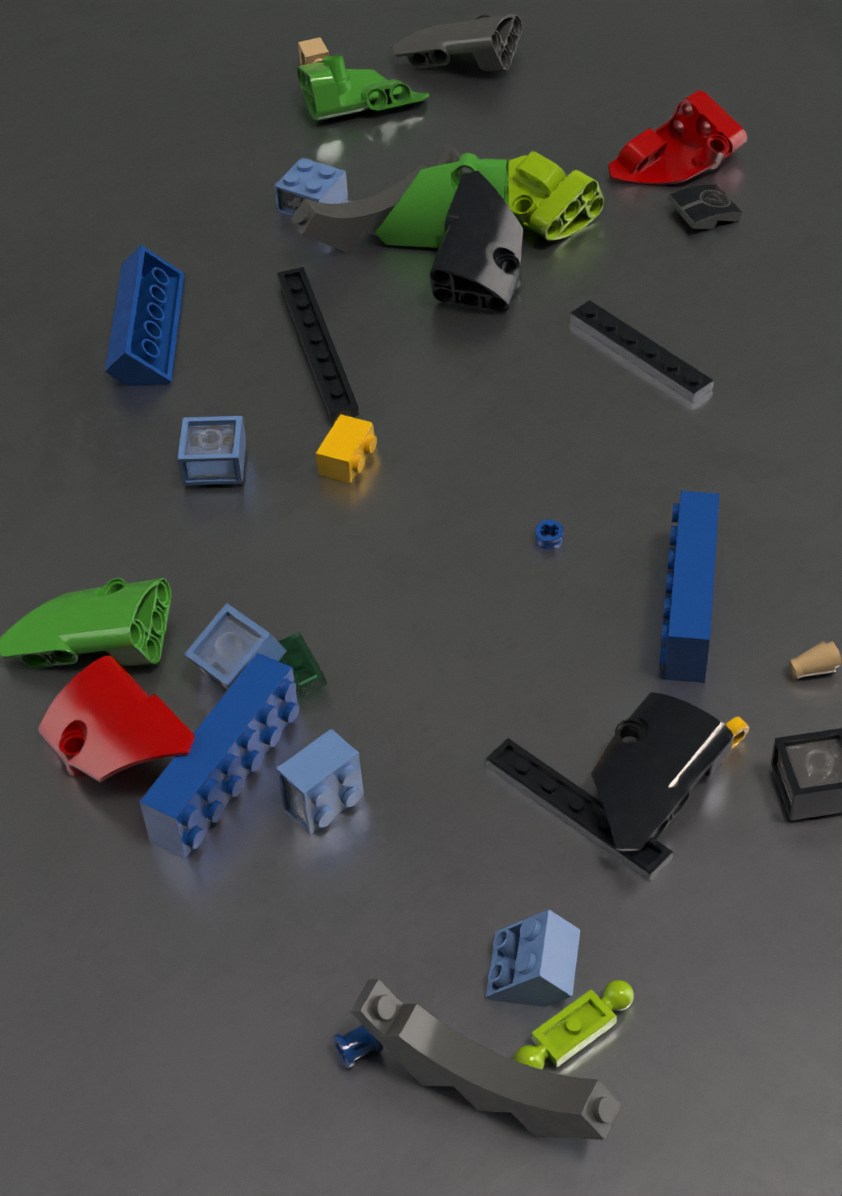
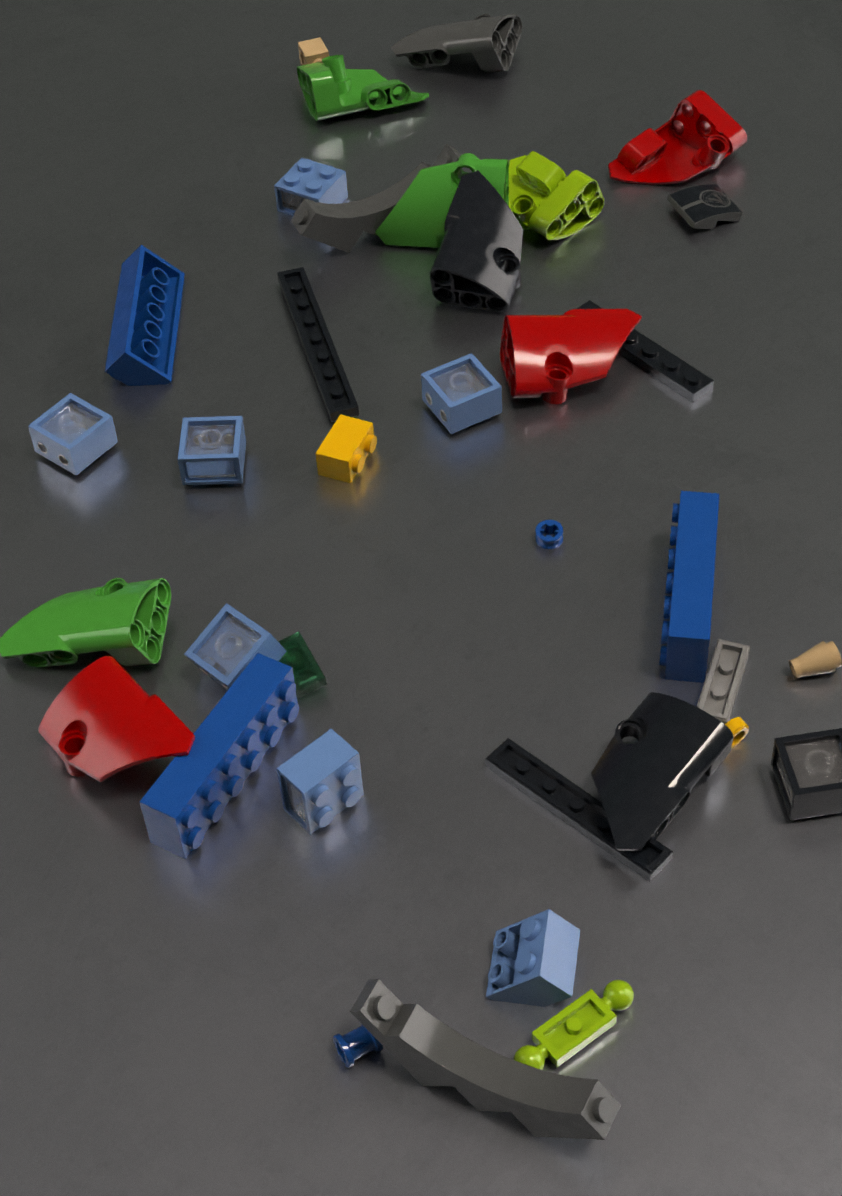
none -> medium blue piece [28,393,118,476]
none -> medium blue piece [421,353,502,434]
none -> red panel [500,309,642,404]
none -> light grey tile [697,639,750,724]

